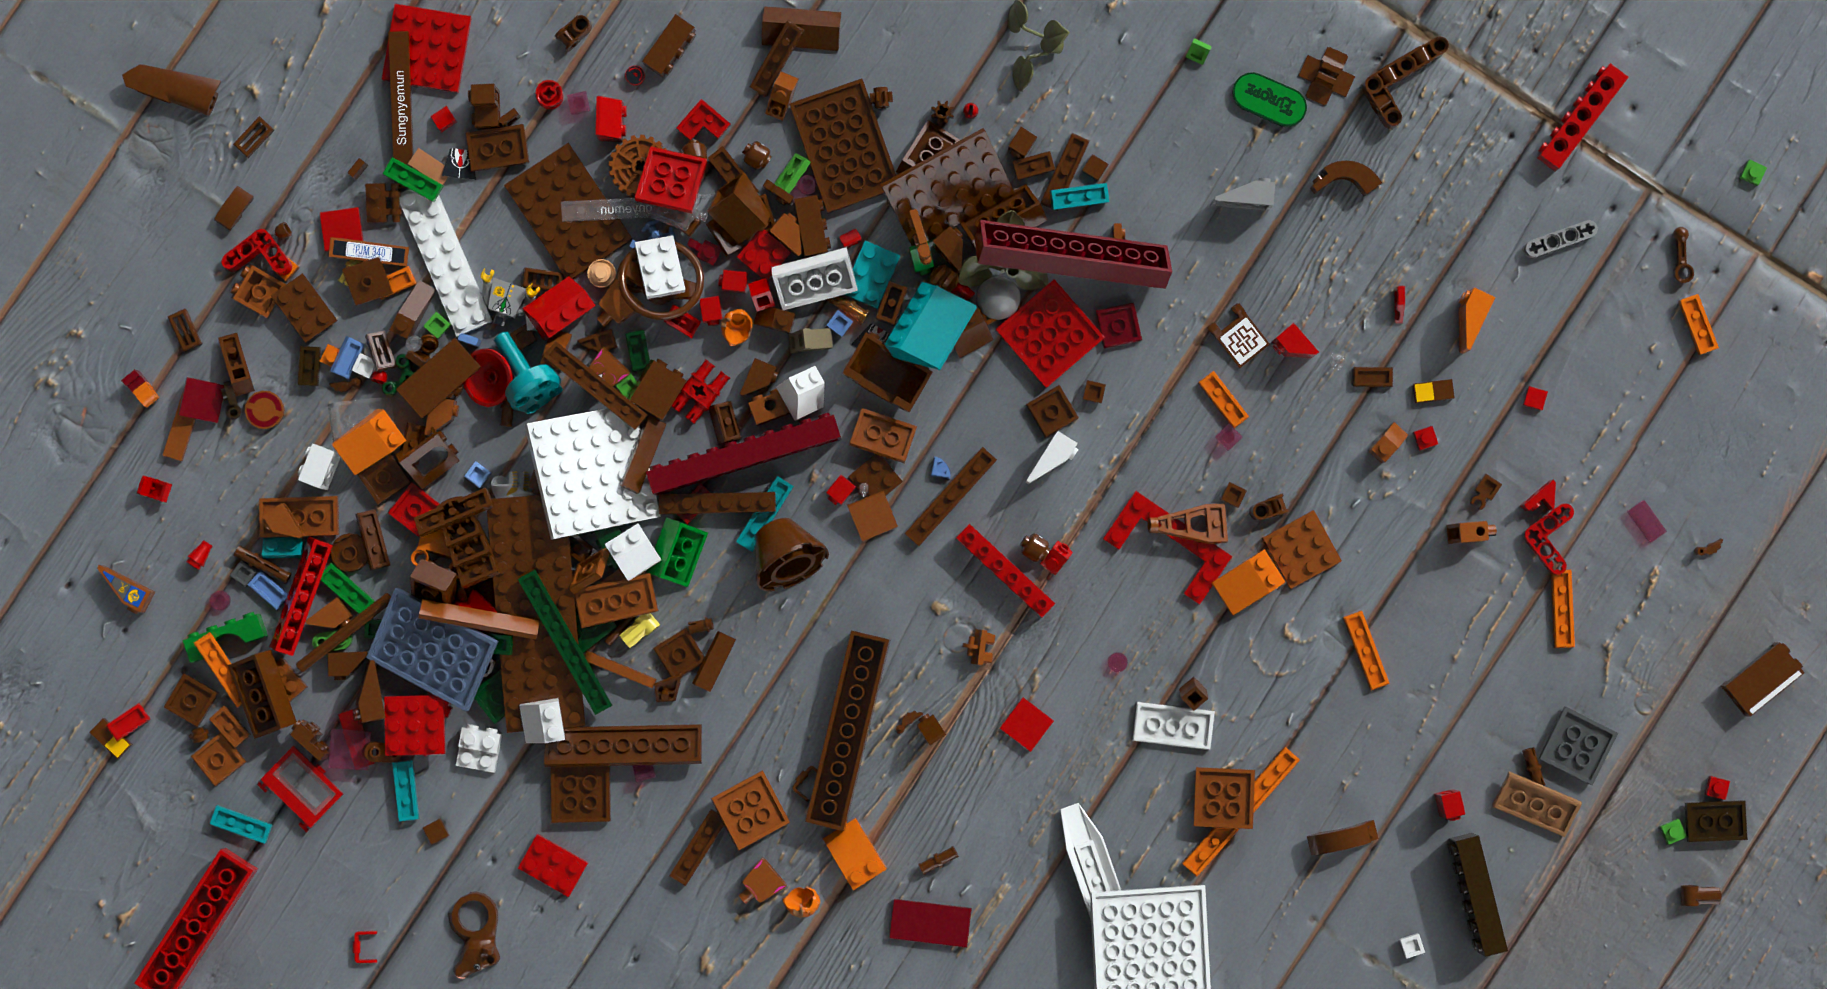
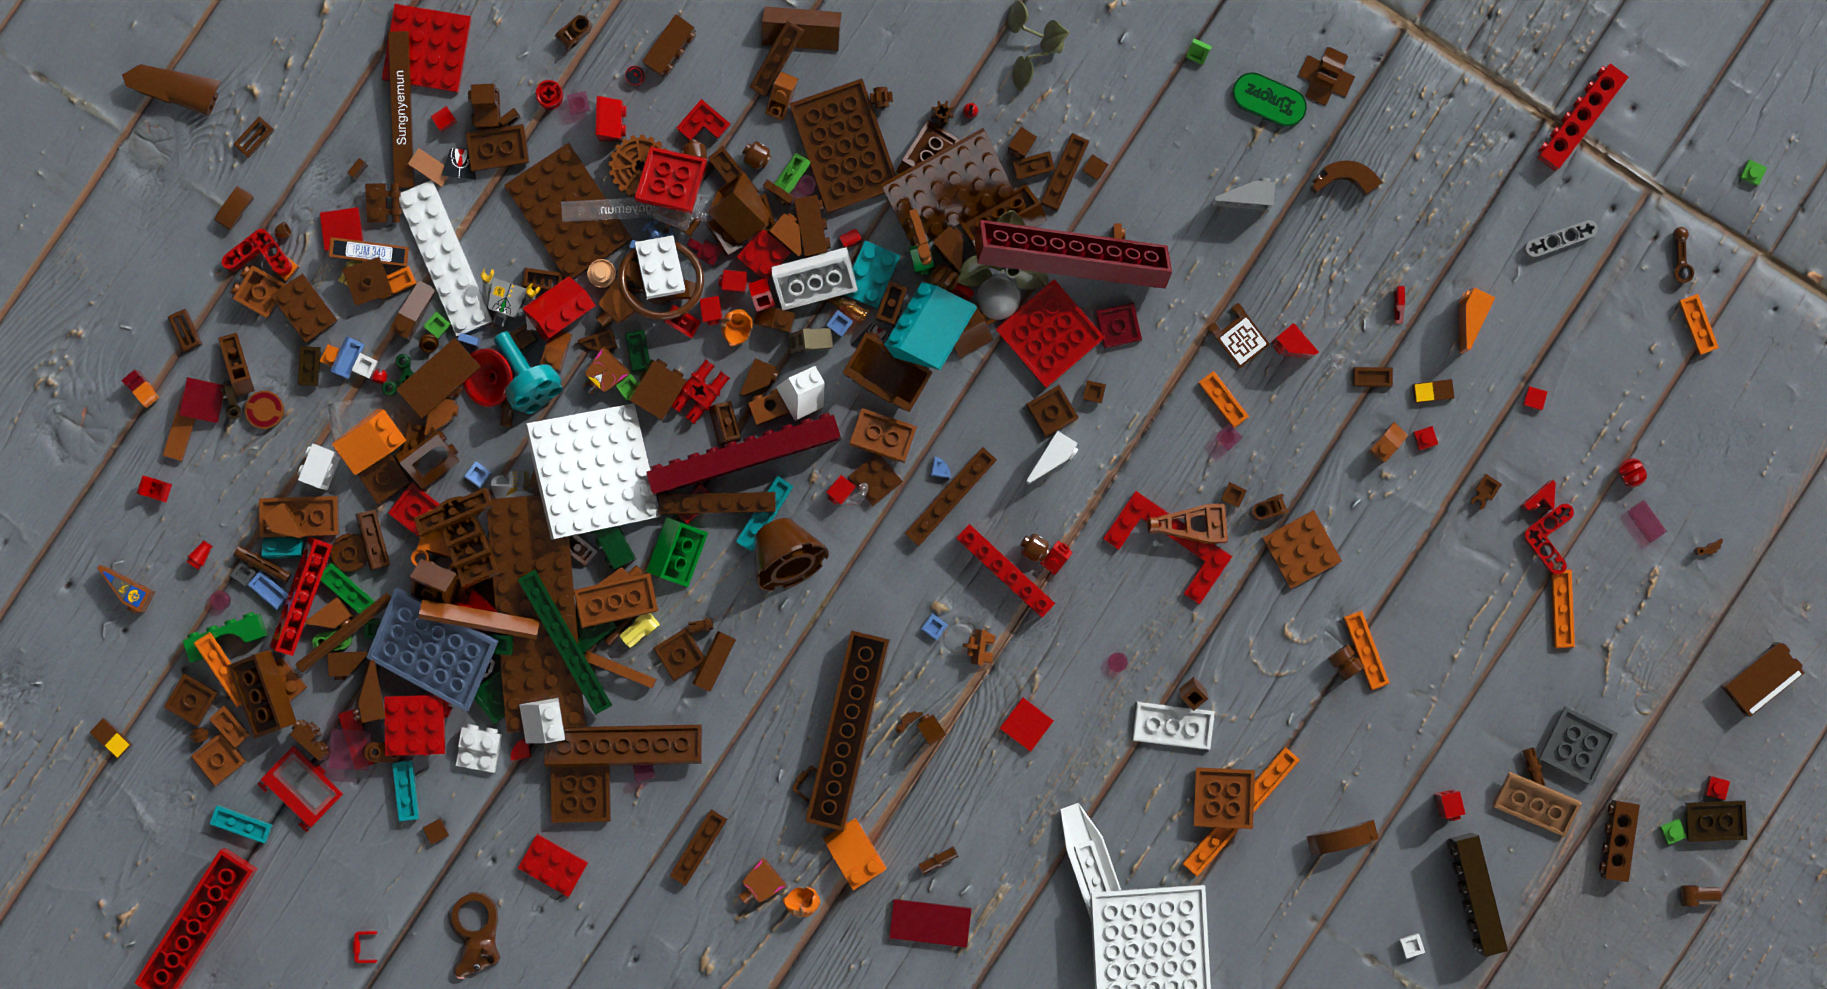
red tile [106,703,151,742] -> none
reddish brown piece [329,378,362,393] -> none
reddish brown tile [365,331,396,372] -> none
green plate [383,157,444,202] -> none
reddish brown tile [405,347,431,368] -> none
clear hinge [406,335,422,352] -> none
reddish brown plate [543,341,647,430] -> none
dark orange tile [569,548,610,594] -> none
white slope [605,524,662,581] -> none
reddish brown tile [620,416,666,494] -> none
reddish brown piece [654,673,682,702] -> none
dark orange plate [710,770,790,850] -> none
dark orange tile [847,491,898,541] -> none
teal plate [1049,183,1109,210] -> none
orange slope [1212,549,1286,616] -> none
reddish brown beam [1362,36,1449,129] -> none
dark orange torso [1446,521,1497,544] -> none
none -> red tile [511,738,531,761]
none -> medium blue tile [921,614,948,641]
none -> reddish brown wheel [1328,644,1365,681]
none -> reddish brown brick [1599,800,1640,882]
none -> red piece [1618,458,1647,487]

